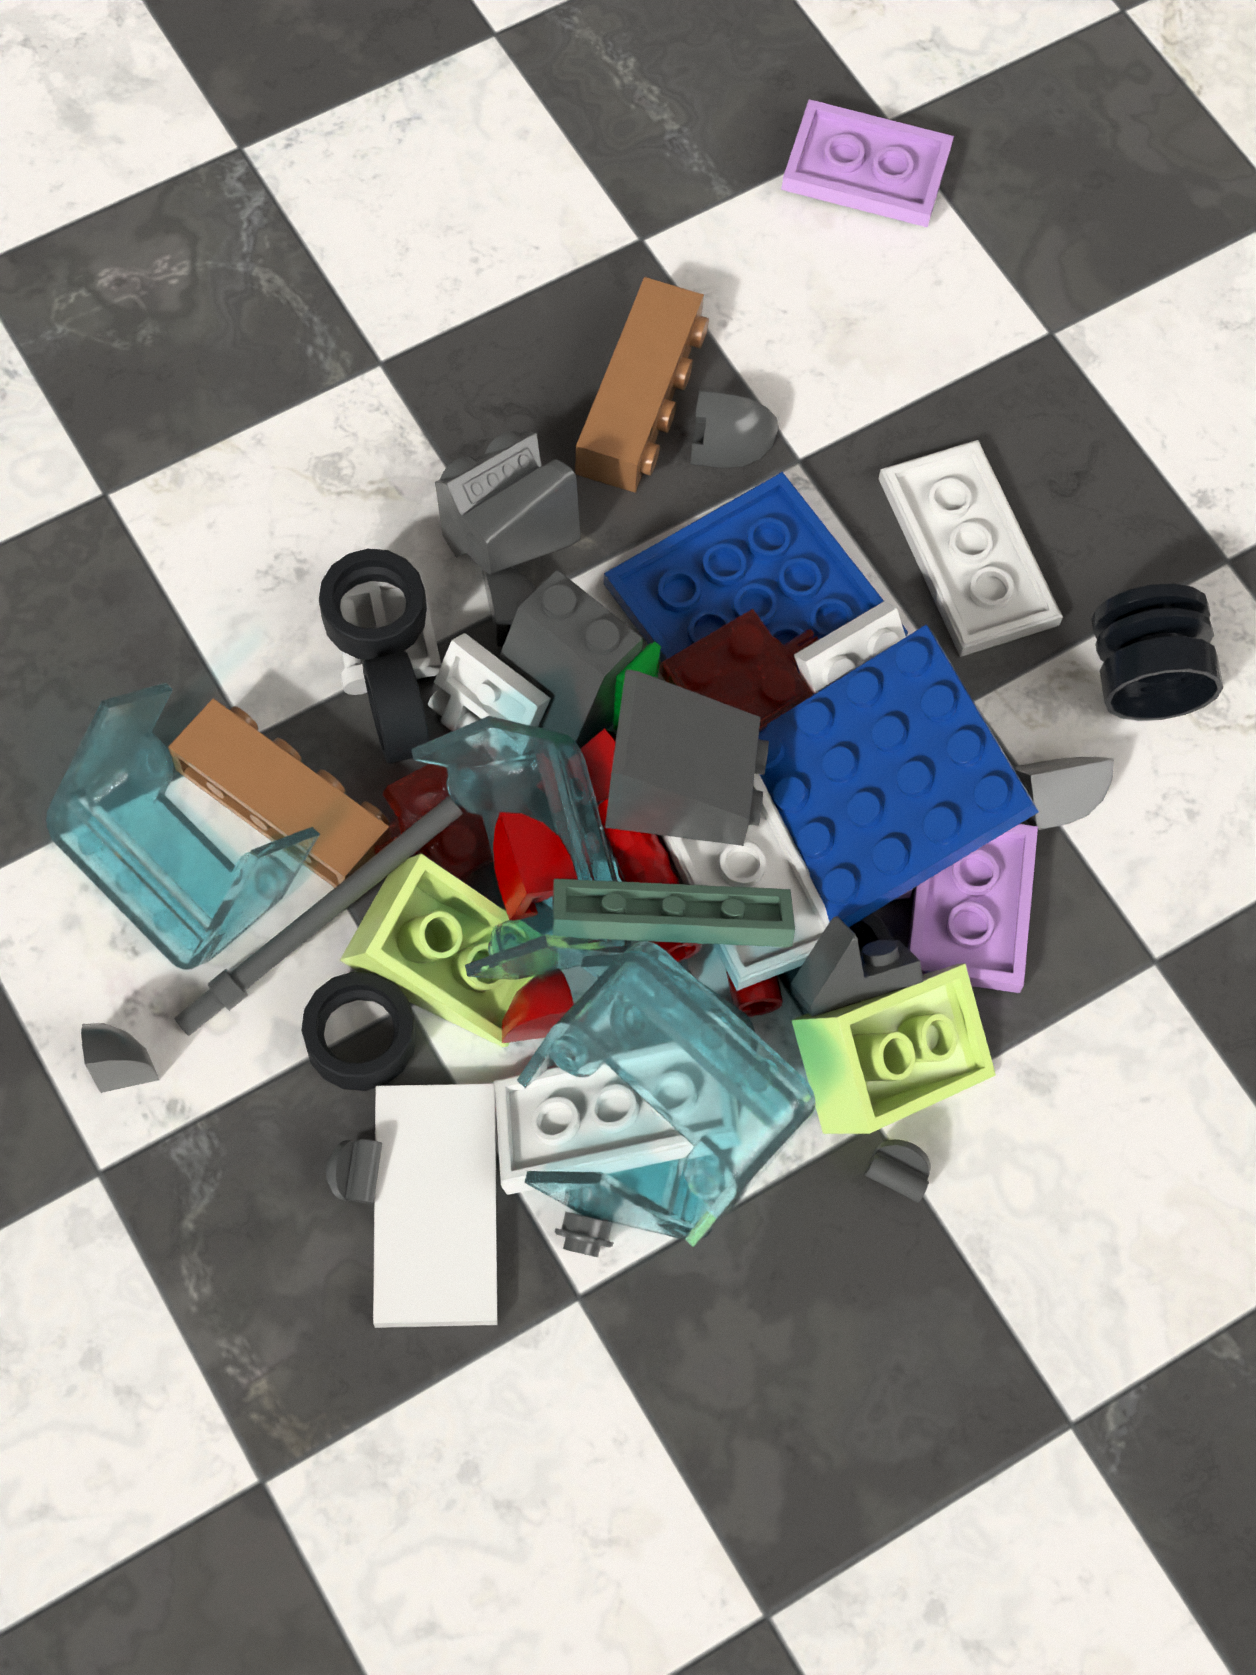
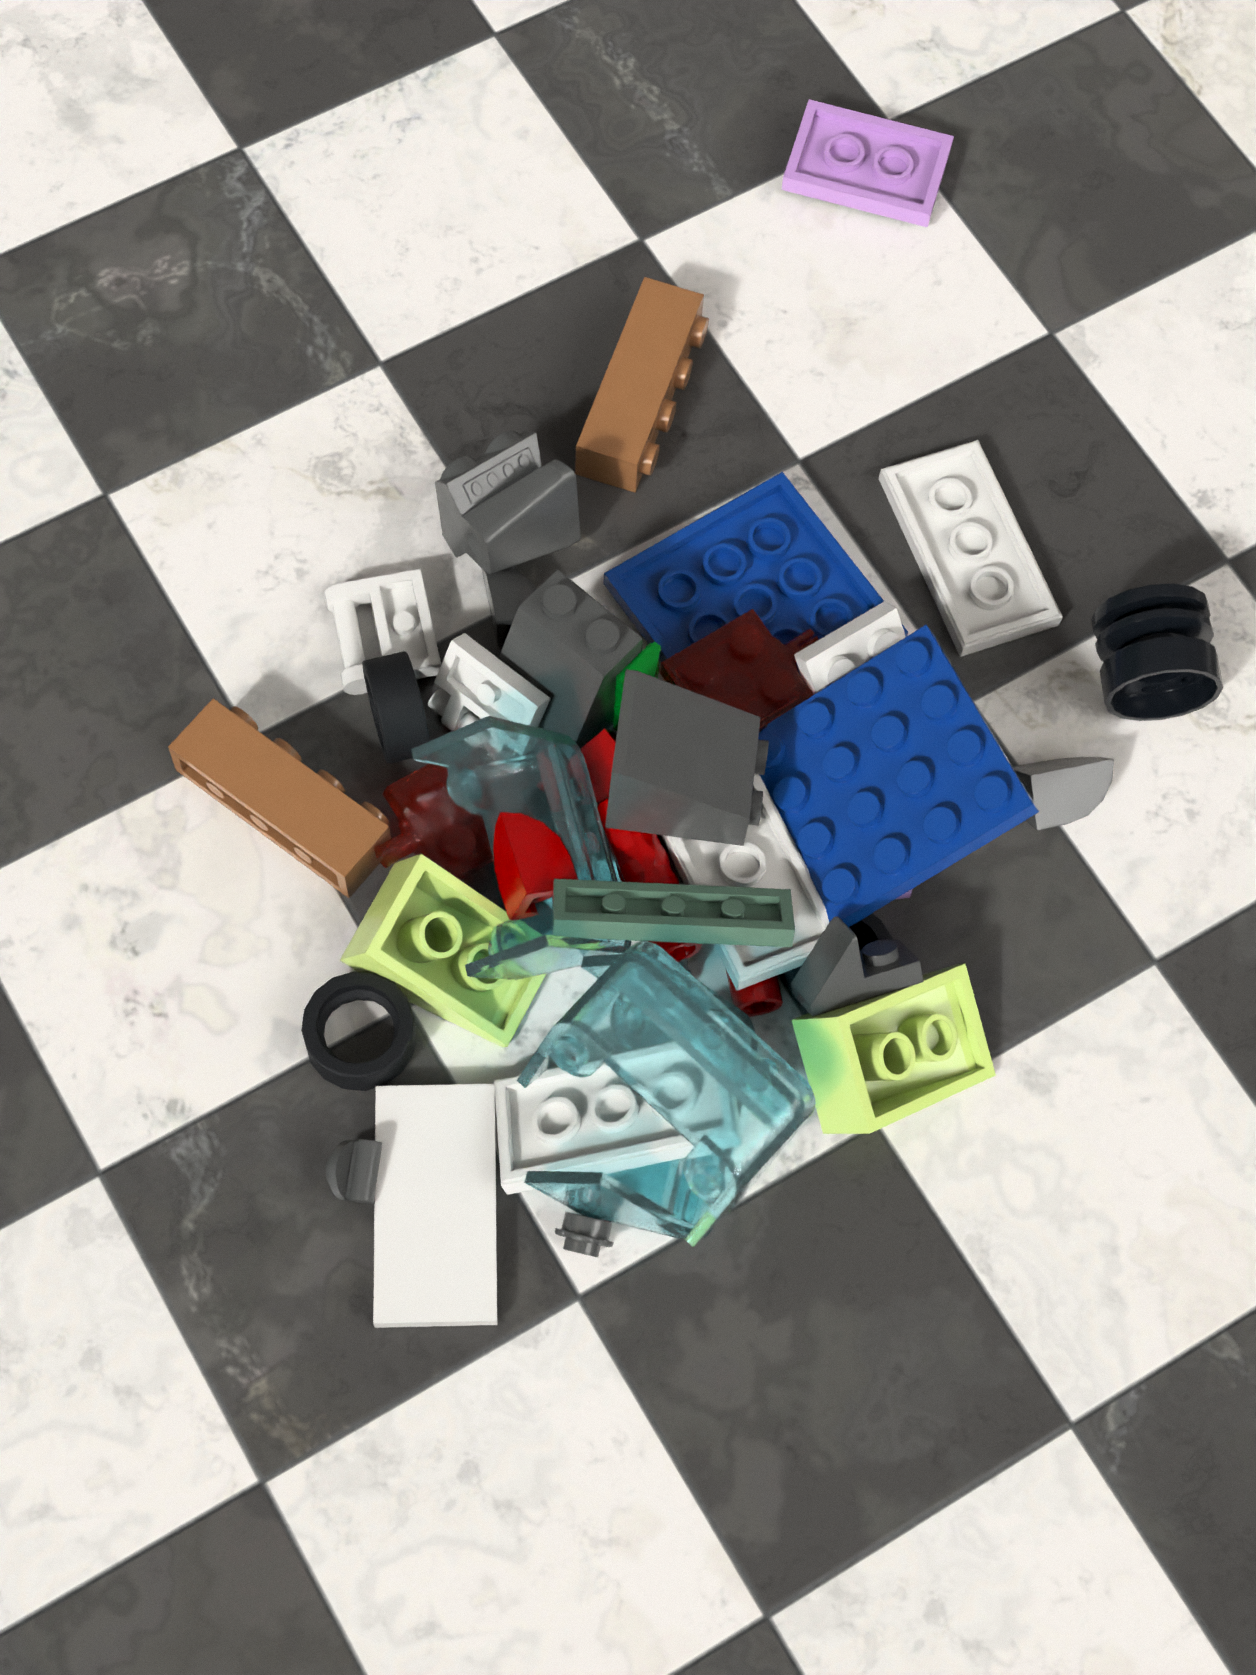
clear light blue windscreen [46,682,320,970] -> none
dark grey brick [81,1023,159,1093] -> none
dark grey bar [174,796,463,1036] -> none
black tyre [319,548,427,660] -> none
red brick [502,968,575,1043] -> none
dark grey brick [690,390,779,468] -> none
dark grey plate [864,1139,931,1203] -> none
lavender plate [908,824,1038,993] -> none

